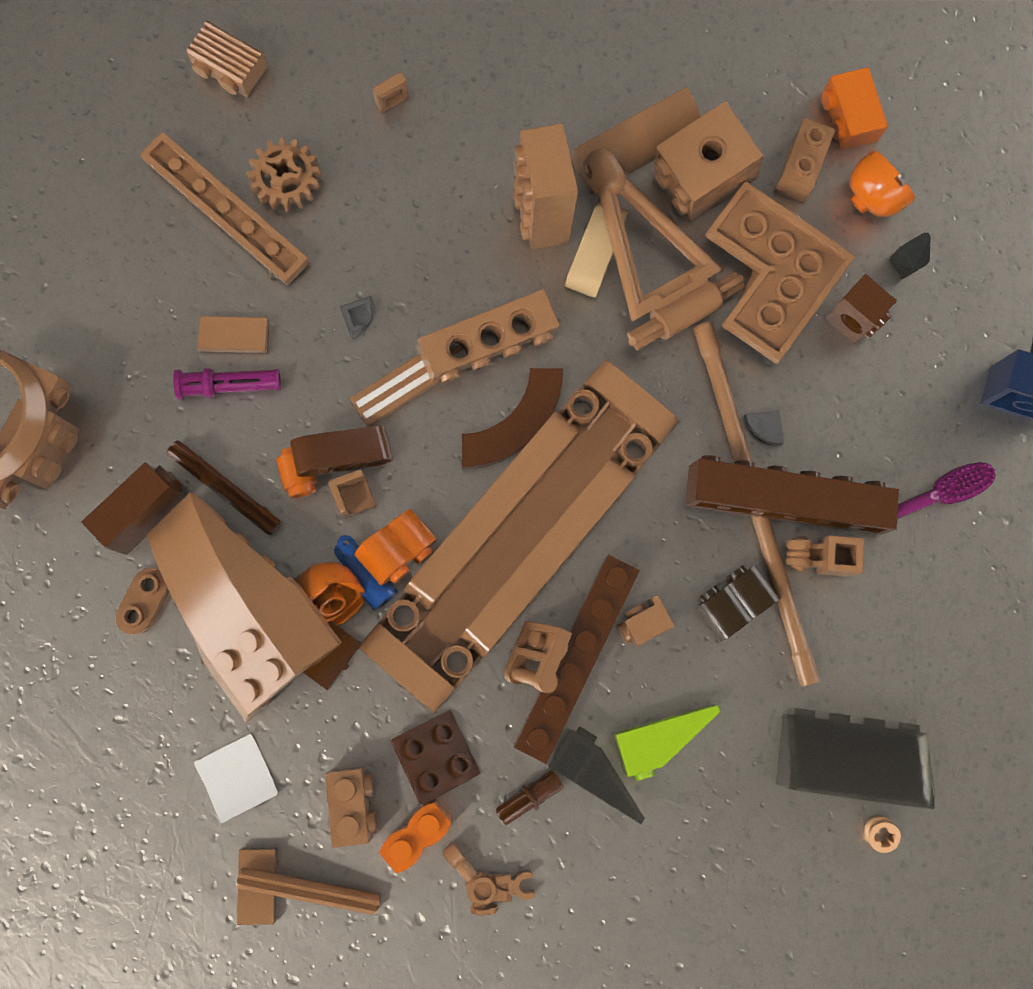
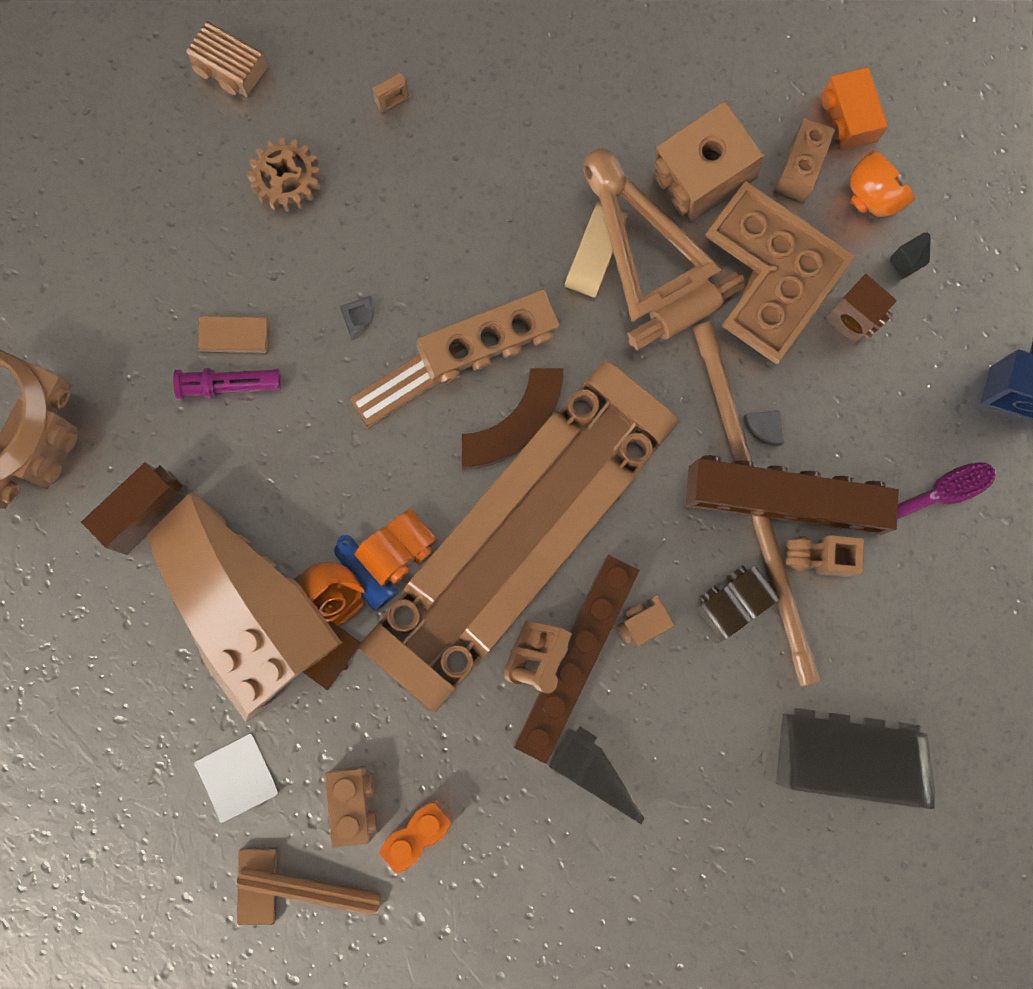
medium nougat plate [116,568,169,635] -> none
medium nougat plate [139,131,310,286] -> none
reddish brown axle [166,440,281,535] -> none
orange brick [275,447,317,499] -> none
reddish brown beam [290,426,393,477] -> none
medium nougat panel [328,469,377,519] -> none
reddish brown hinge [390,710,481,806] -> none
medium nougat piece [442,842,535,916] -> none
reddish brown axle [496,769,565,825] -> none
medium nougat brick [512,123,578,251] -> none
medium nougat brick [572,87,701,195] -> none
lime slope [612,704,720,781] -> none
light nougat bush [864,815,901,853] -> none

